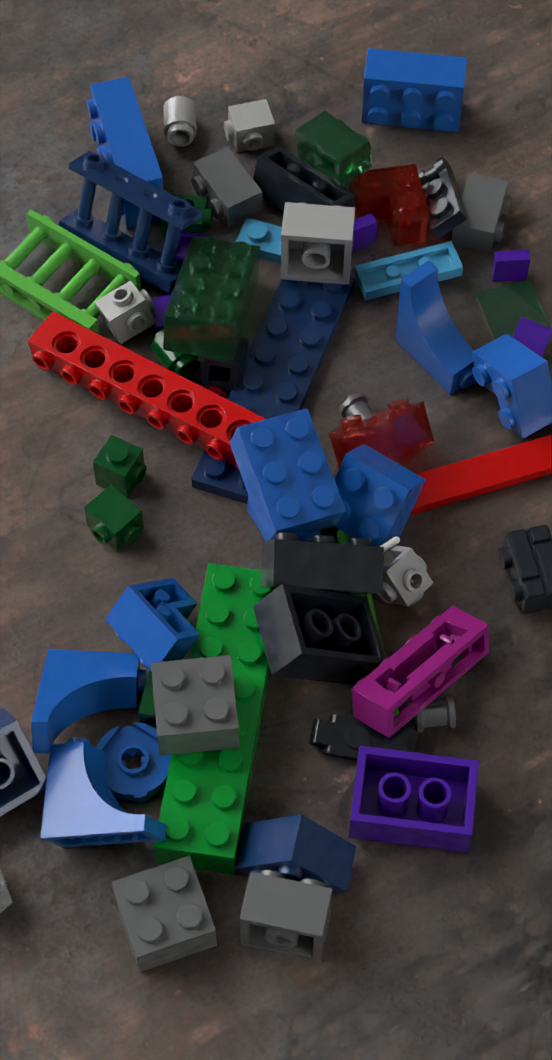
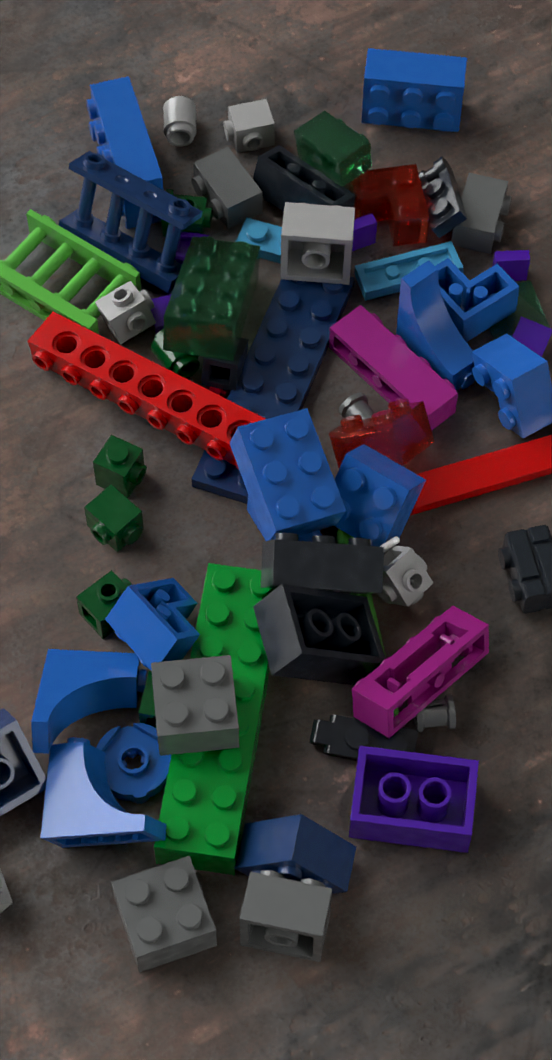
none -> dark green brick [76,570,132,639]
none -> magenta brick [329,305,458,436]
none -> blue brick [435,258,519,342]

